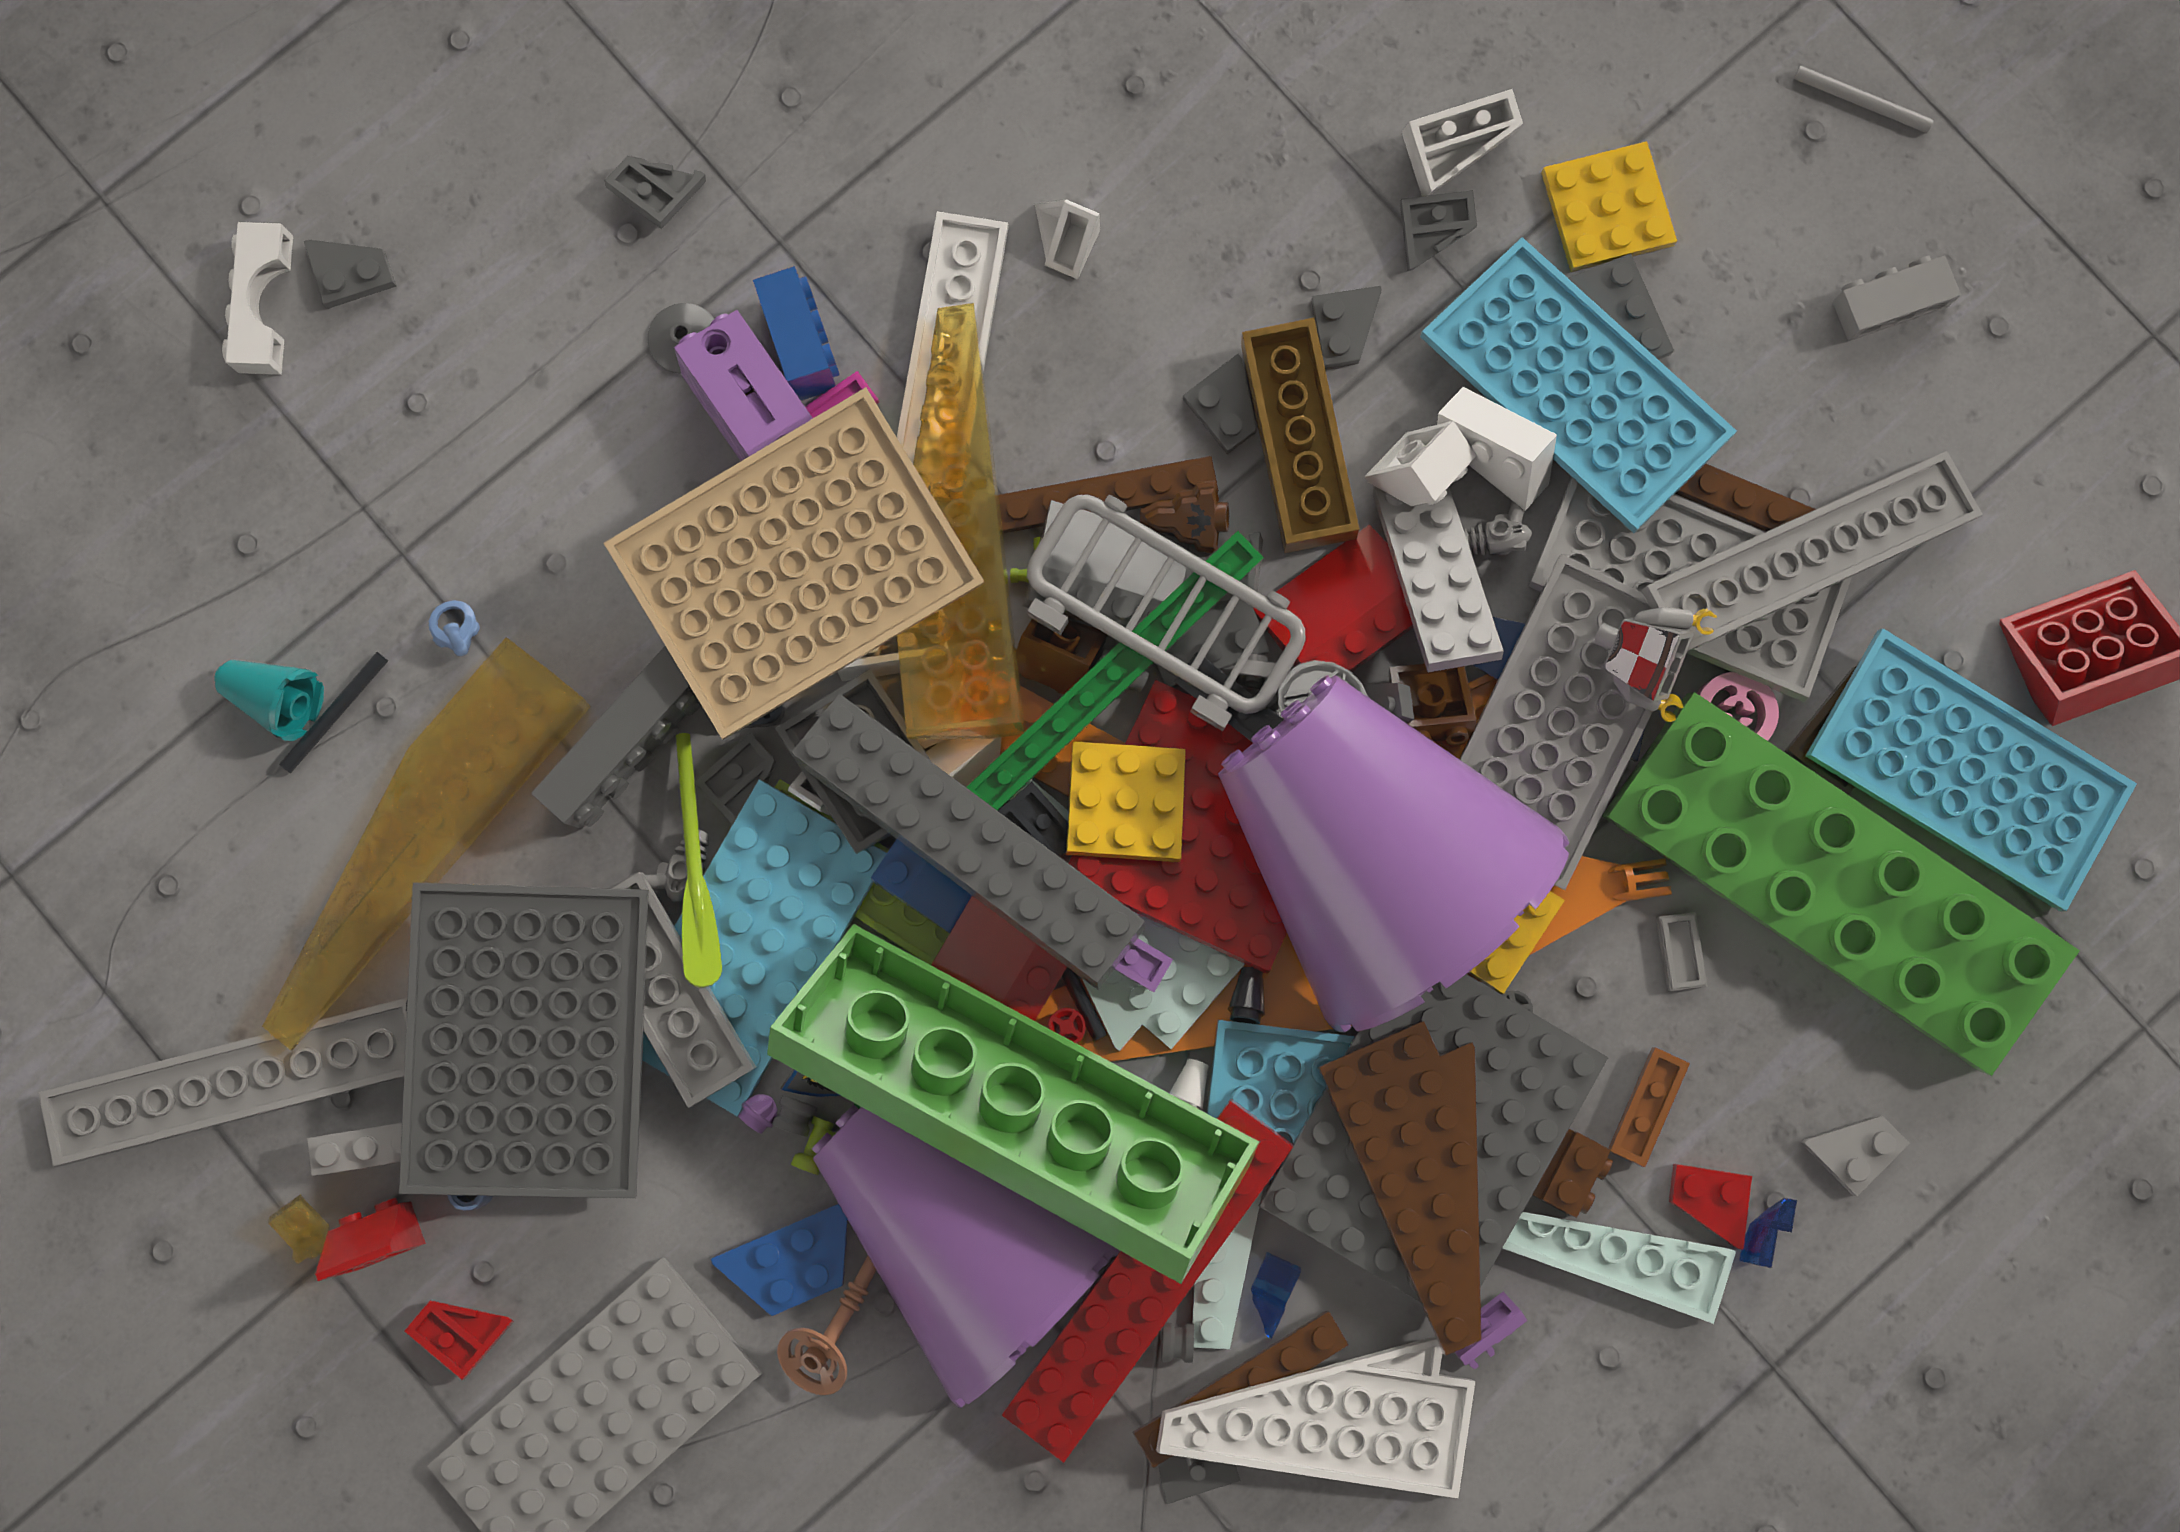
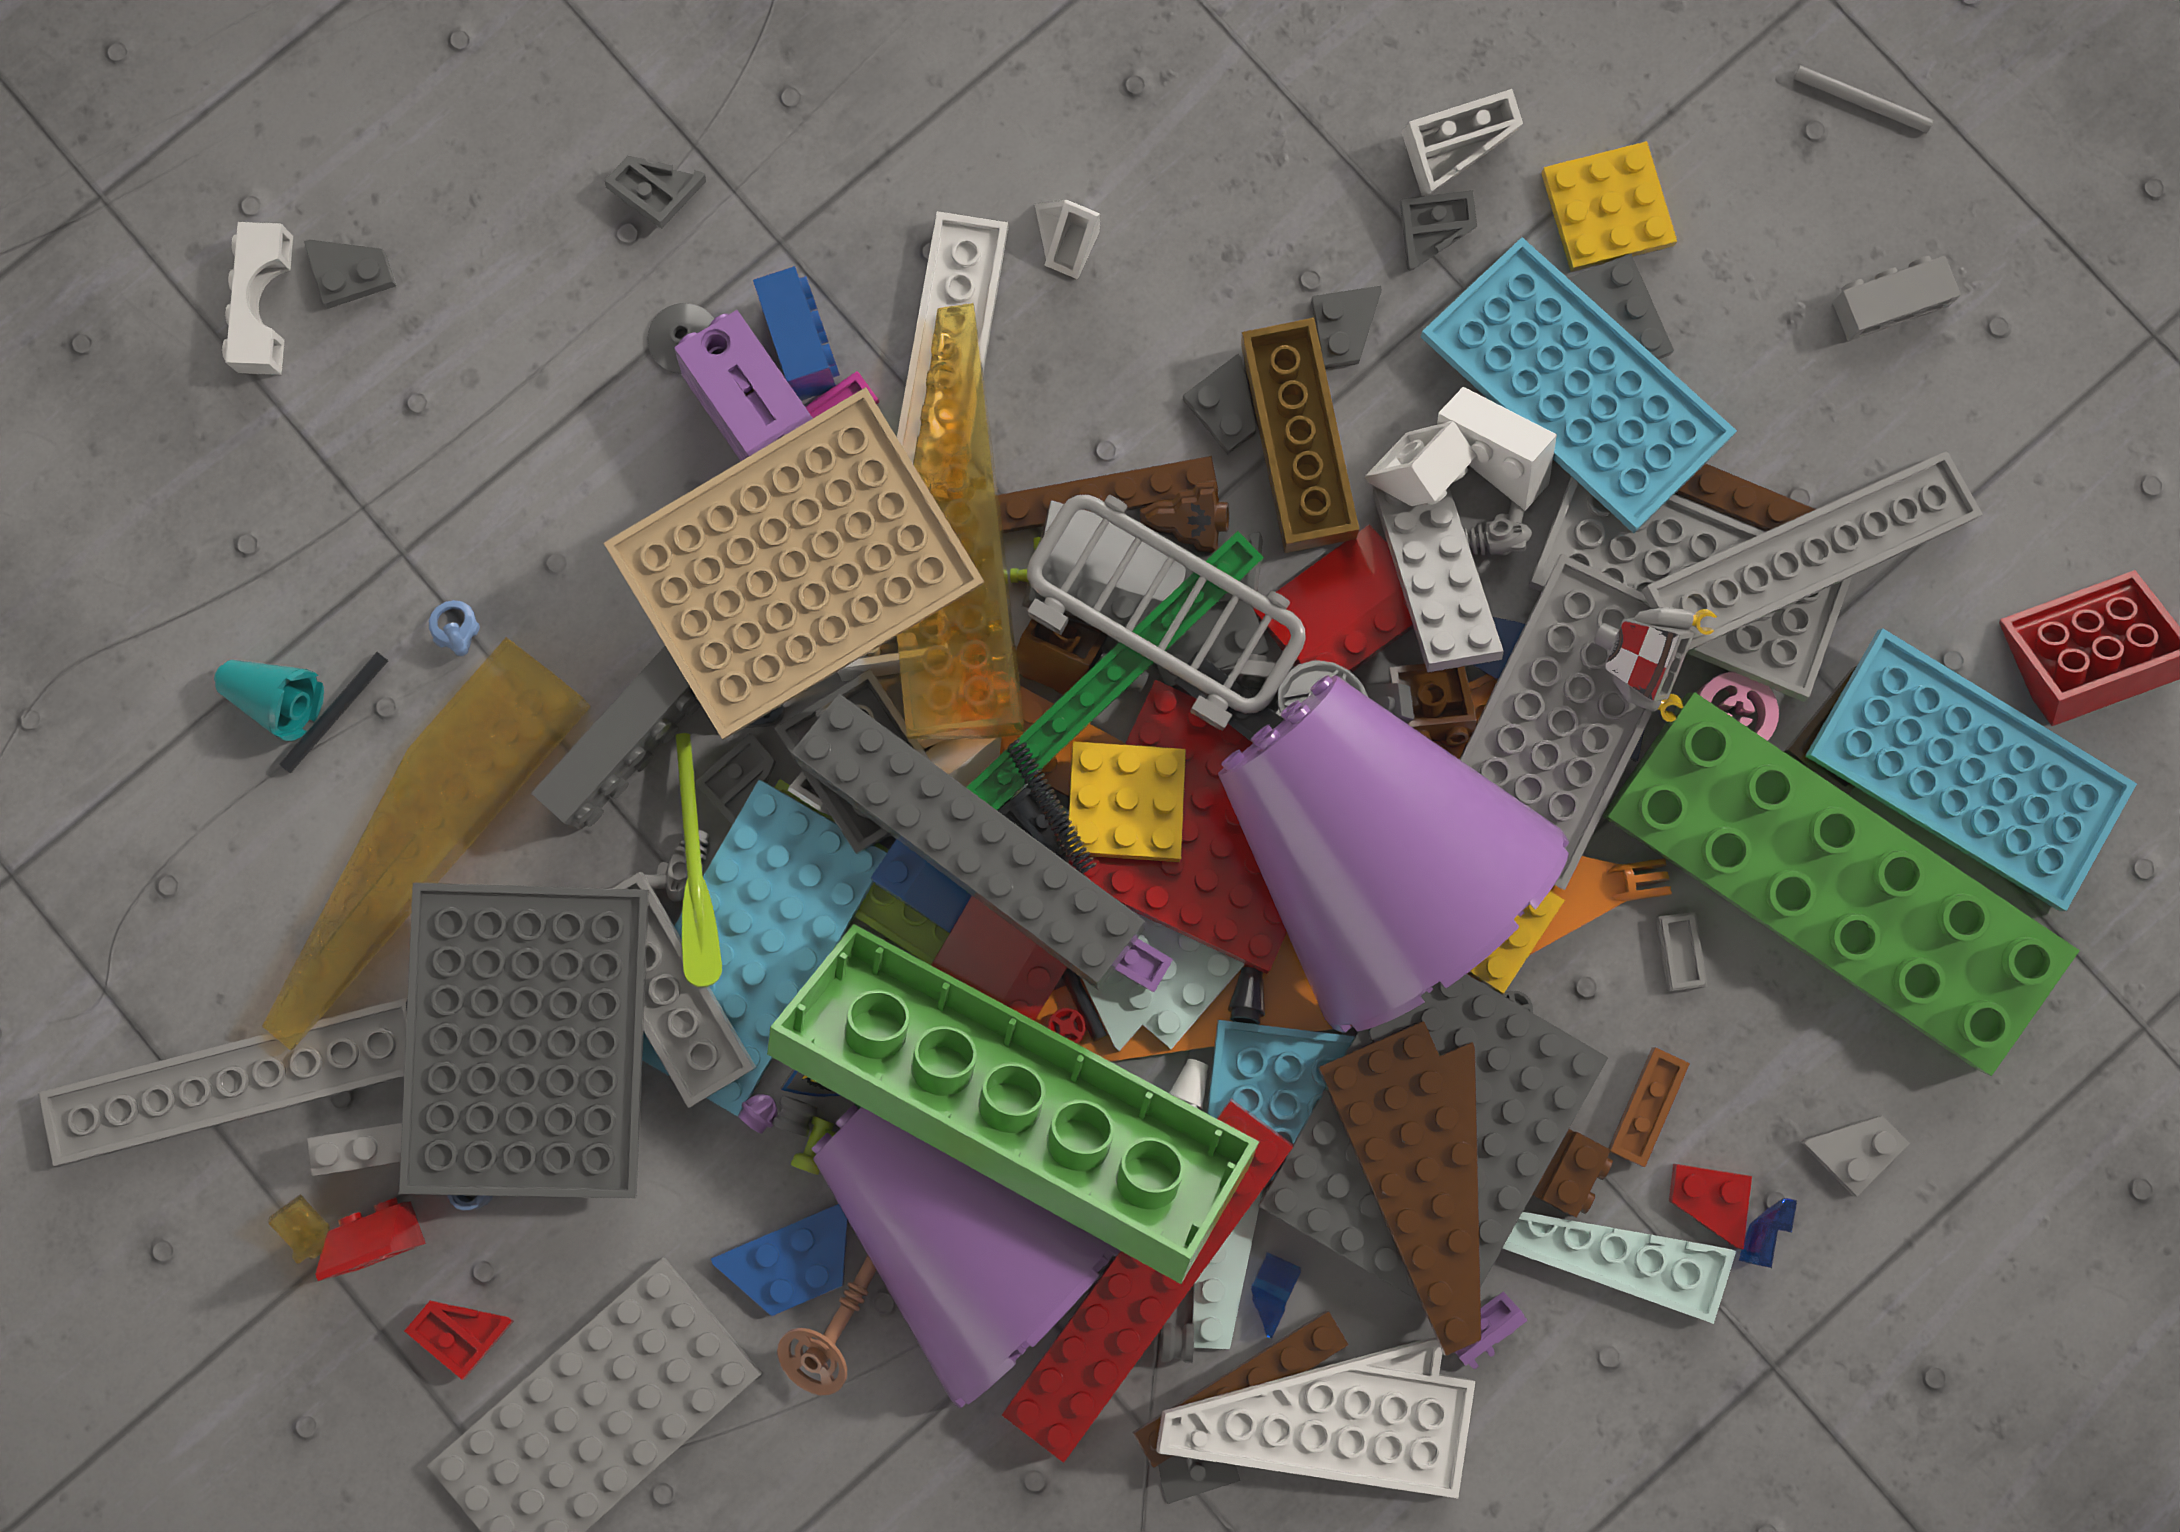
none -> black piece [1006,739,1096,876]

